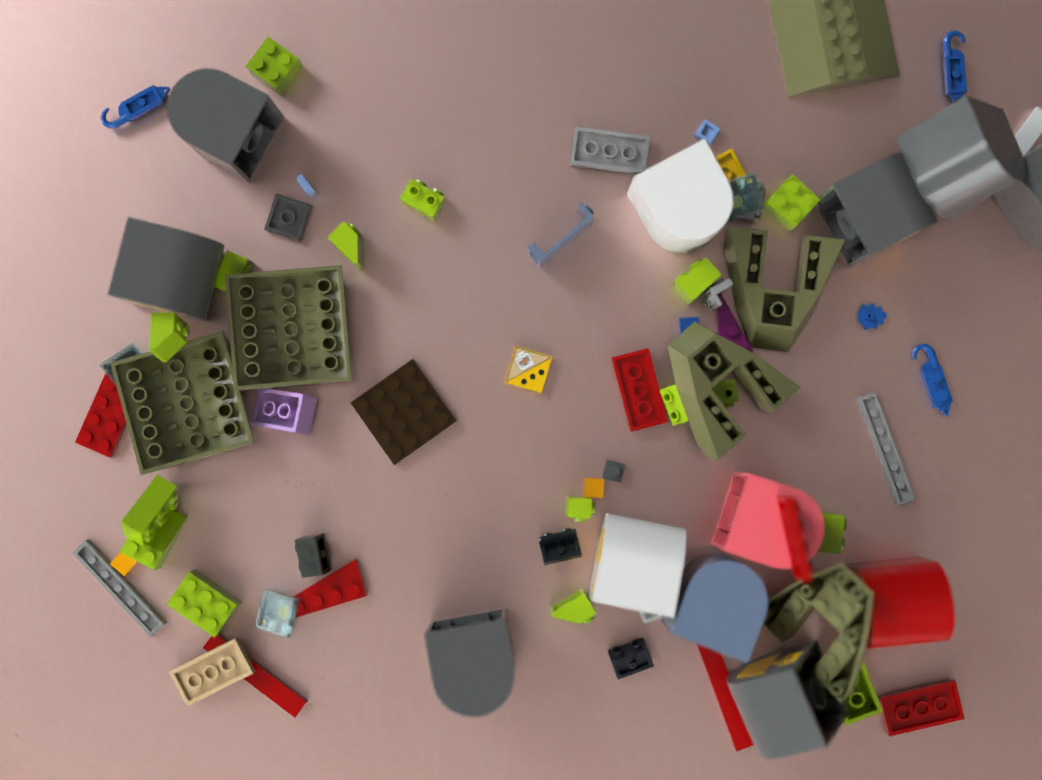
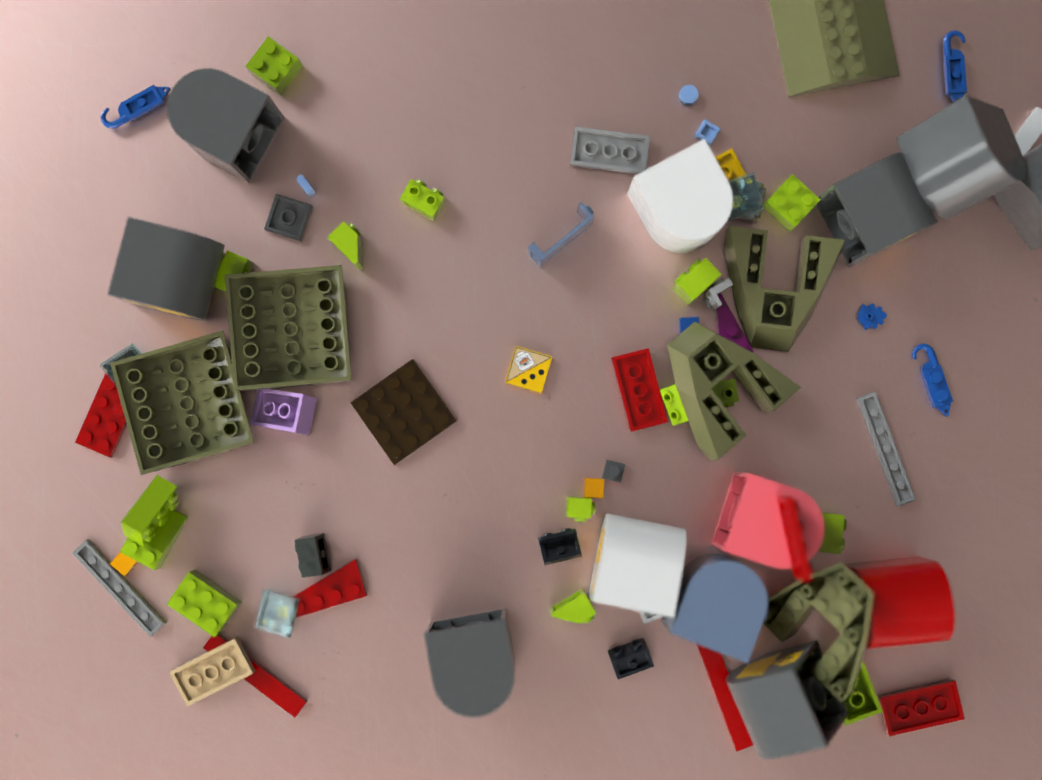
lime slope [149,312,190,362] -> none
none -> light blue tile [679,85,698,105]

